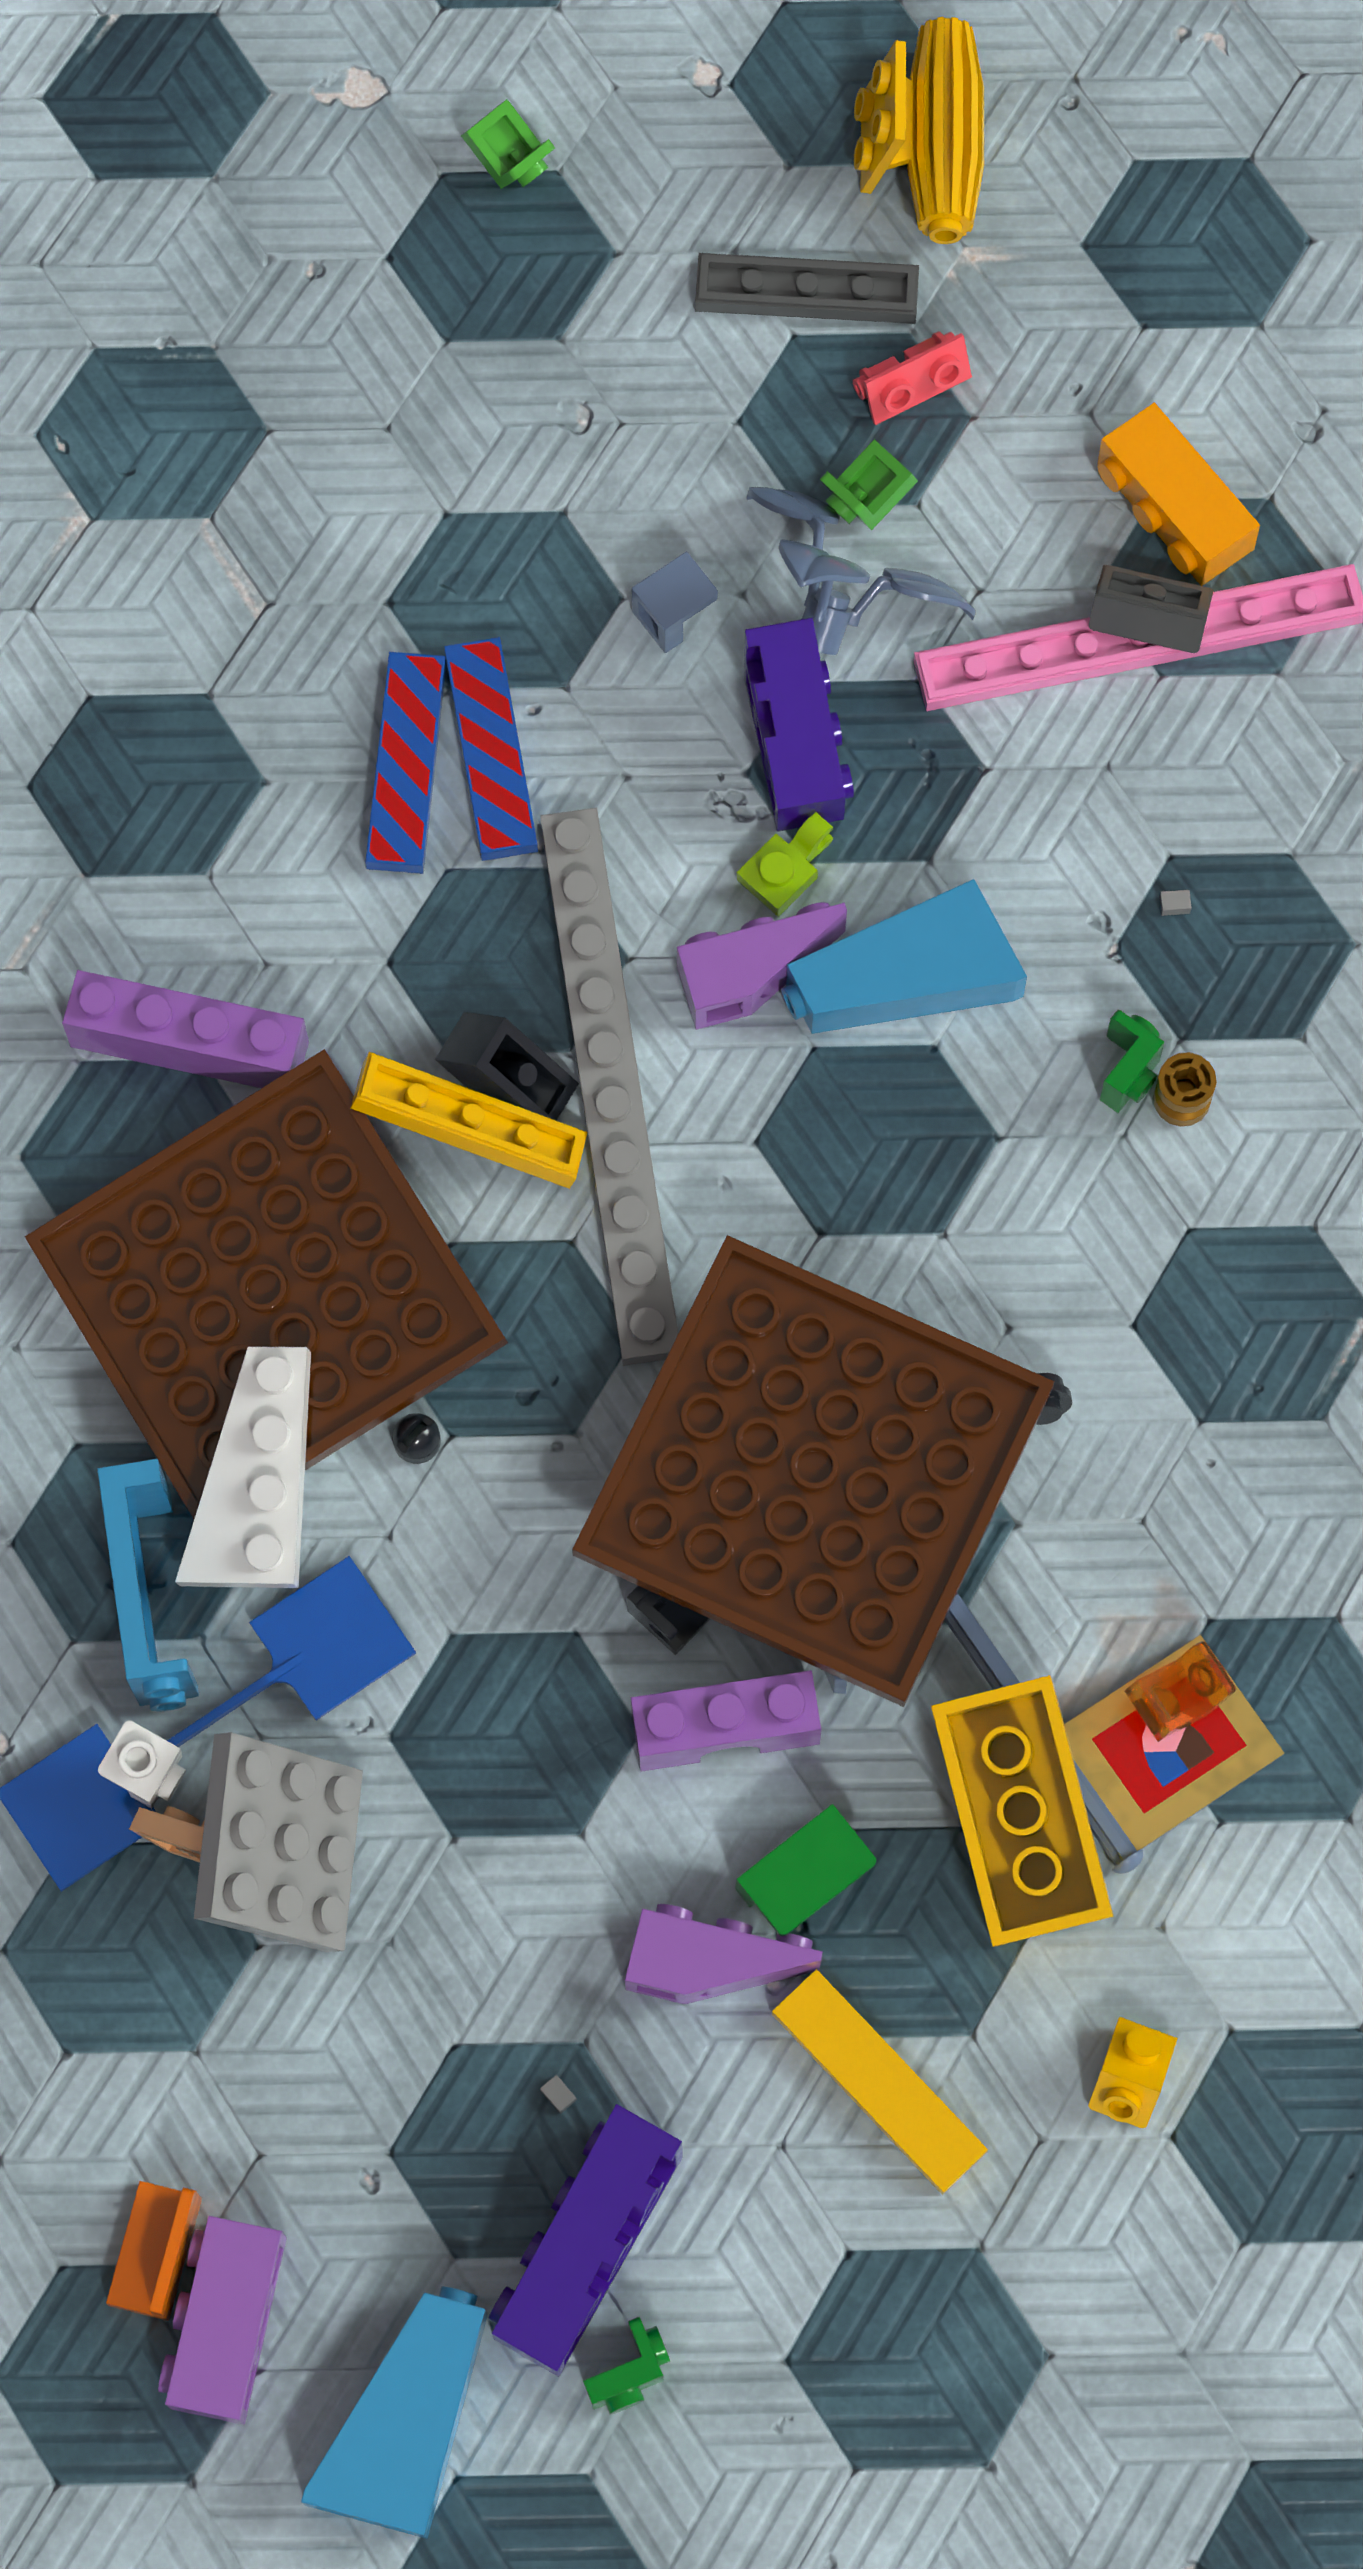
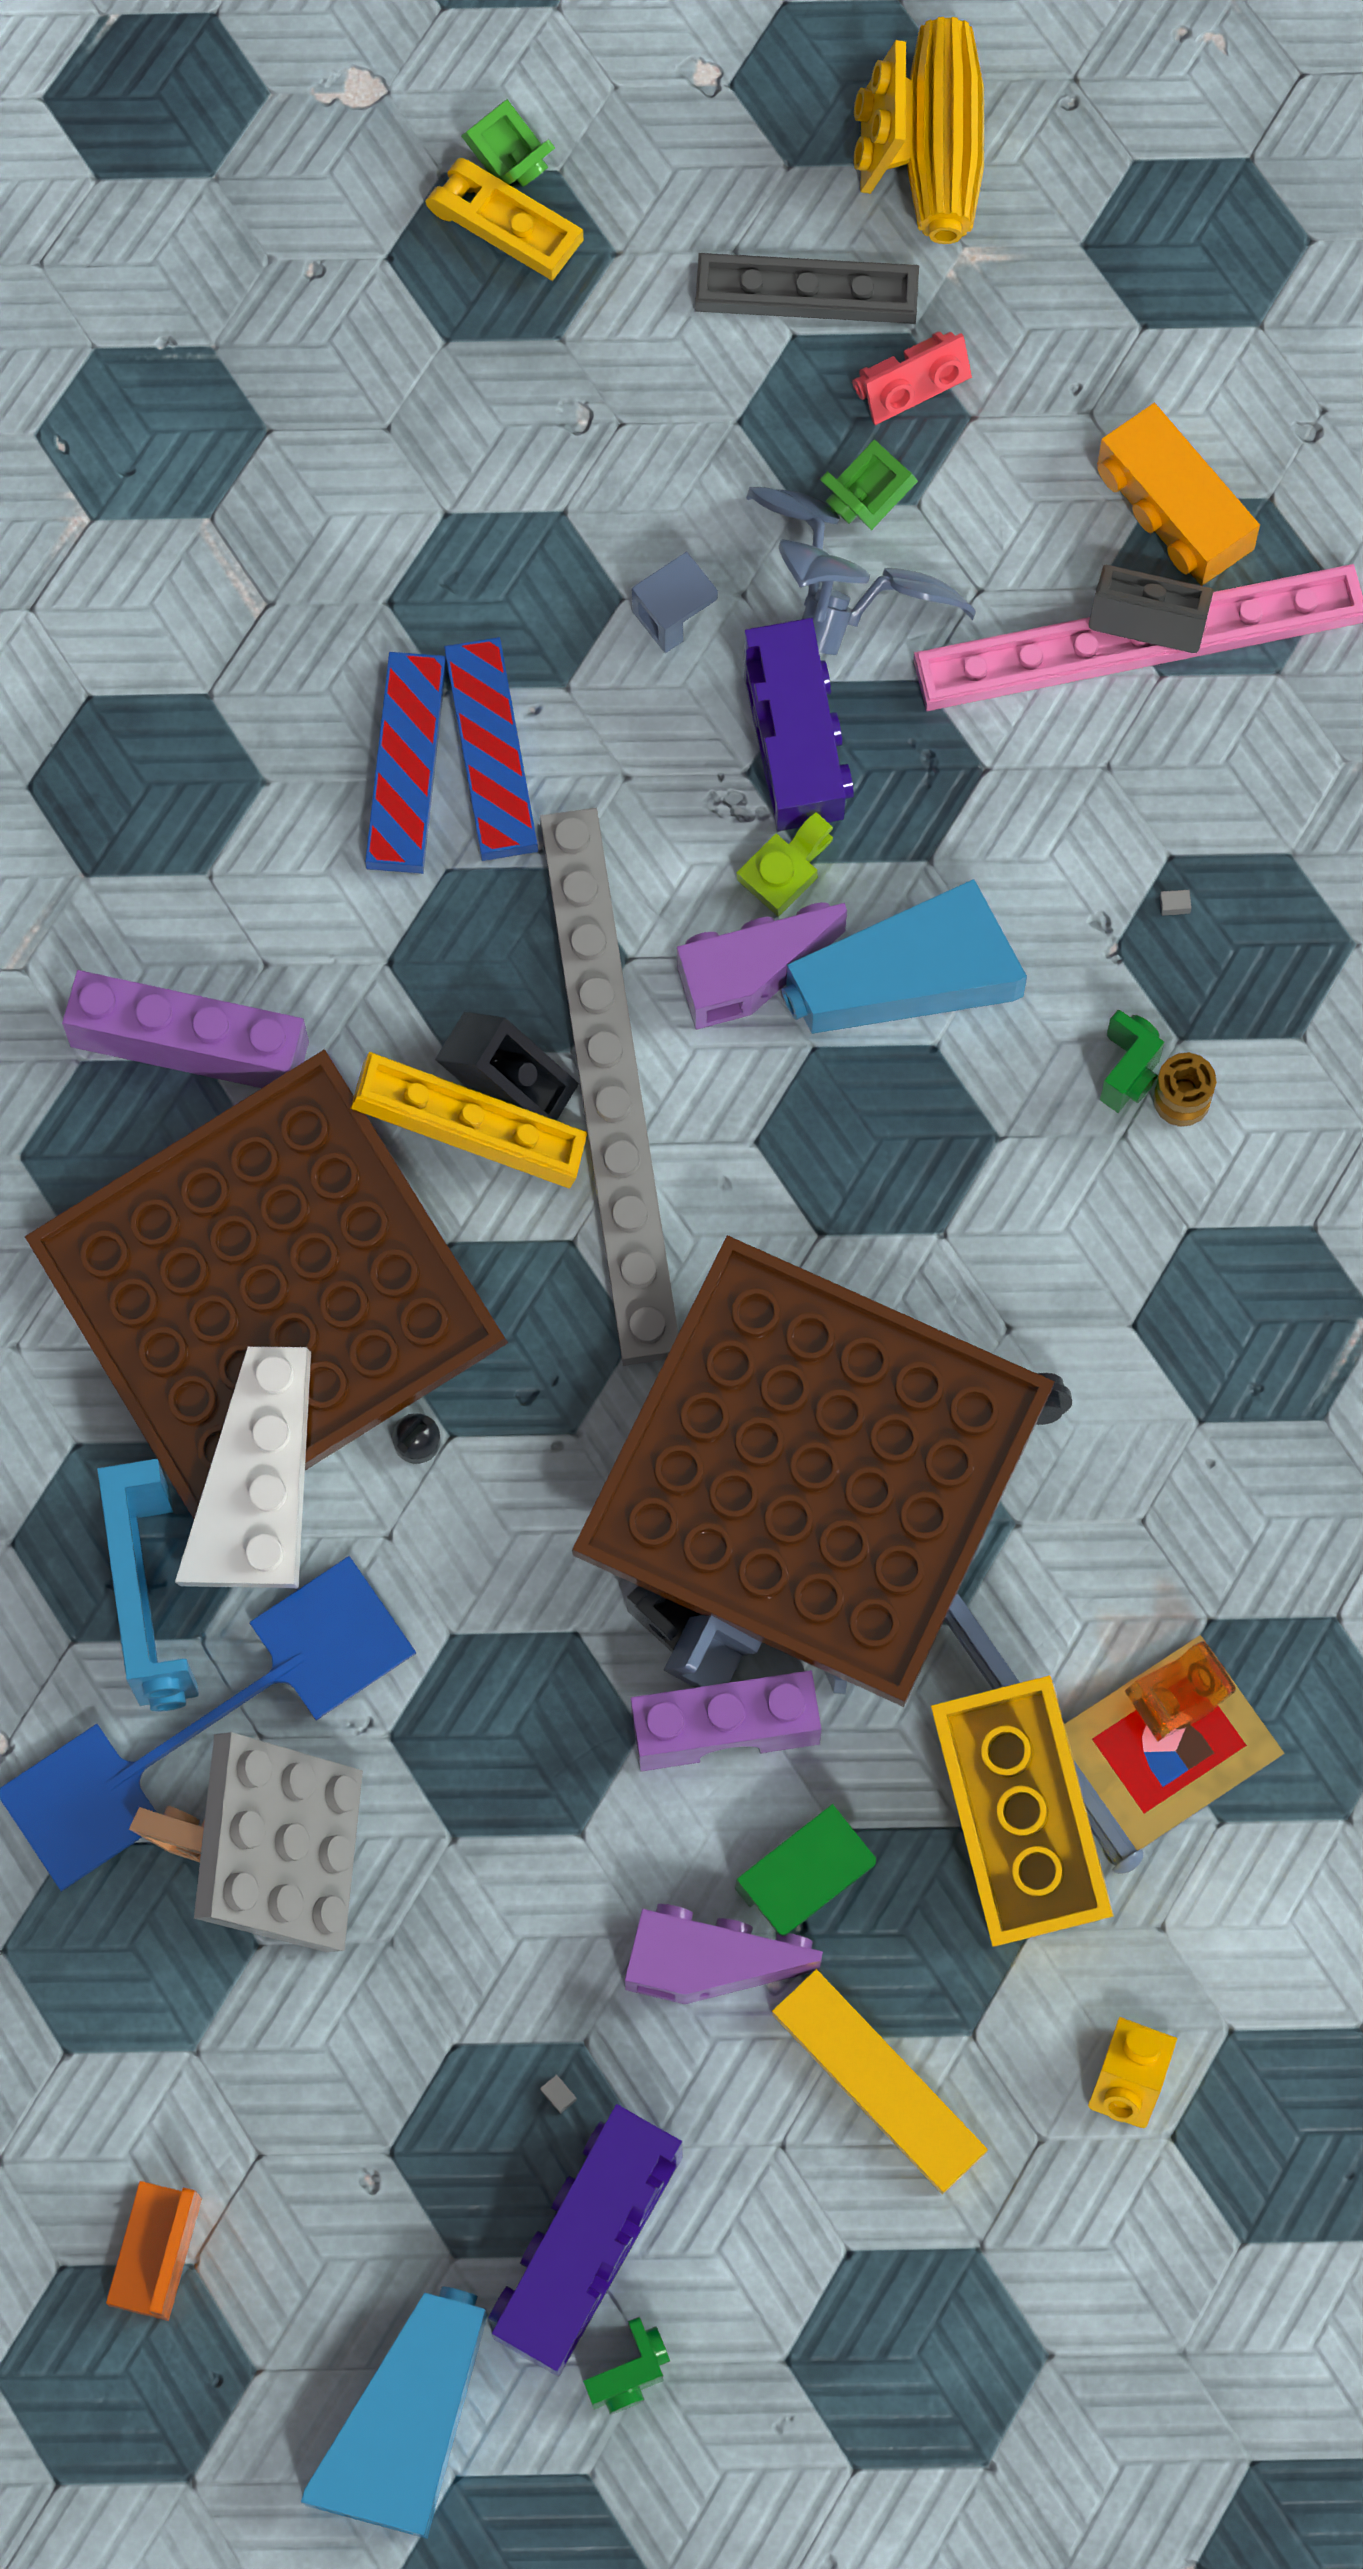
white bracket [98,1720,186,1809] -> none
medium lavender brick [158,2216,287,2425] -> none
none -> yellow plate [425,158,584,281]
none -> sand blue panel [664,1615,762,1688]

